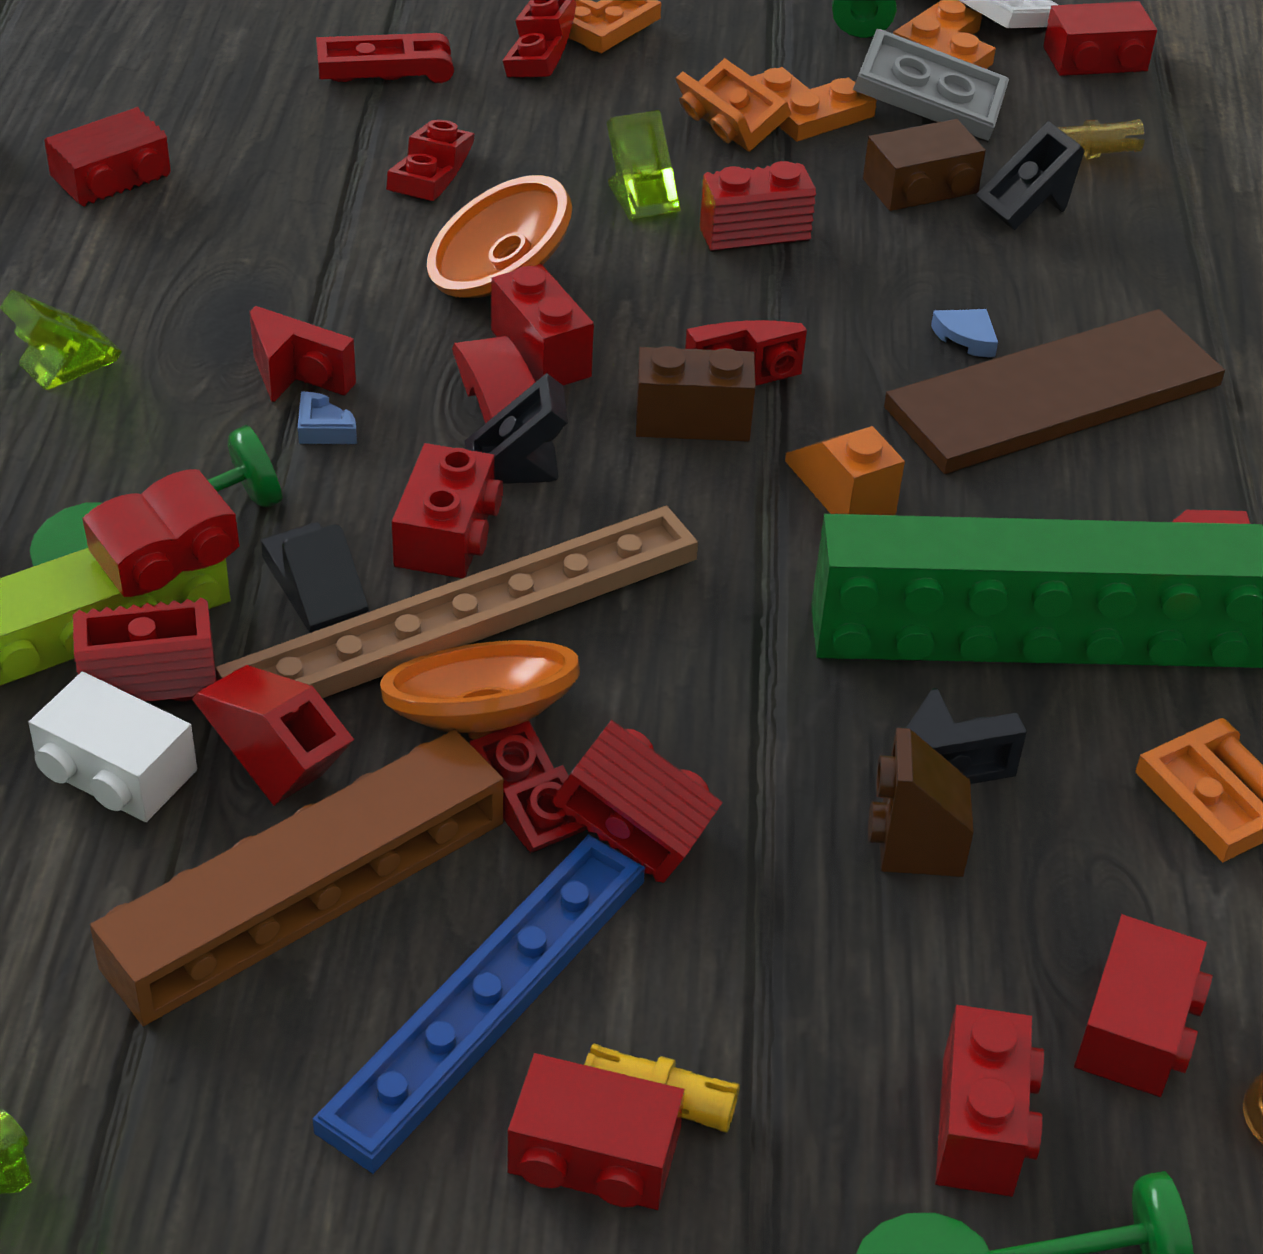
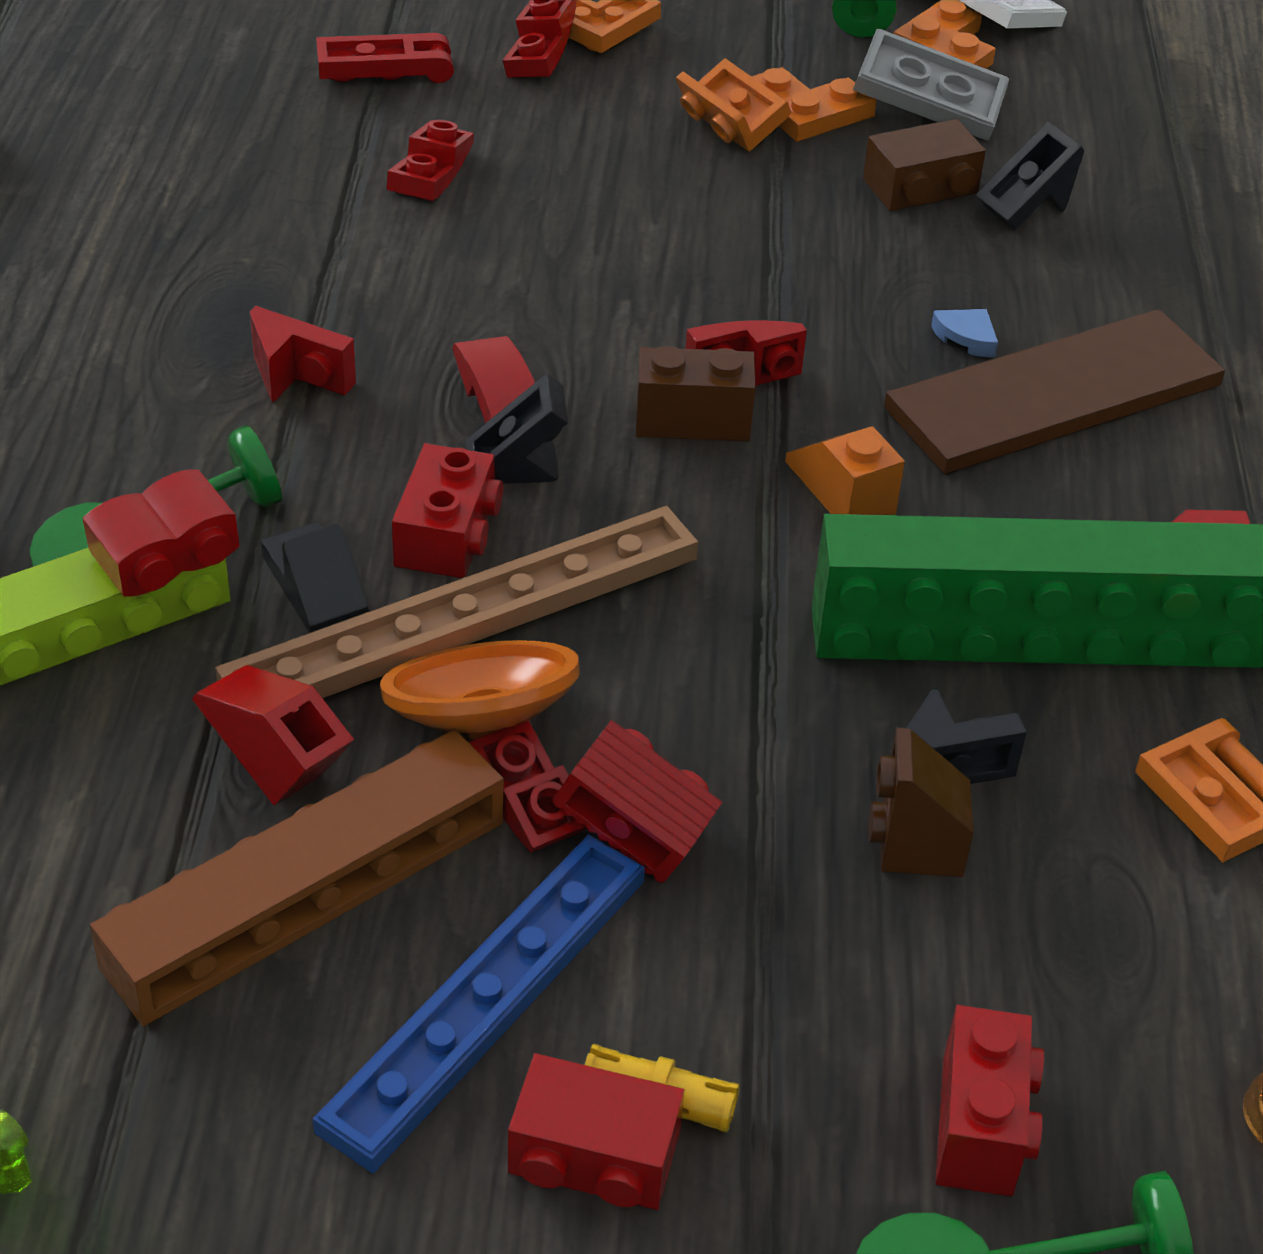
clear neon green slope [0,289,122,389] -> none
white brick [28,671,197,823] -> none
red brick [44,107,171,207] -> none
red brick [73,597,217,702] -> none
medium blue tile [298,391,357,444] -> none
orange dish [427,175,572,298] -> none
red brick [491,263,594,386] -> none
clear neon green slope [606,110,681,220] -> none
red brick [700,161,816,251] -> none
red brick [1043,1,1157,76] -> none
clear yellow pin [1057,119,1144,160] -> none
red brick [1074,914,1213,1097] -> none

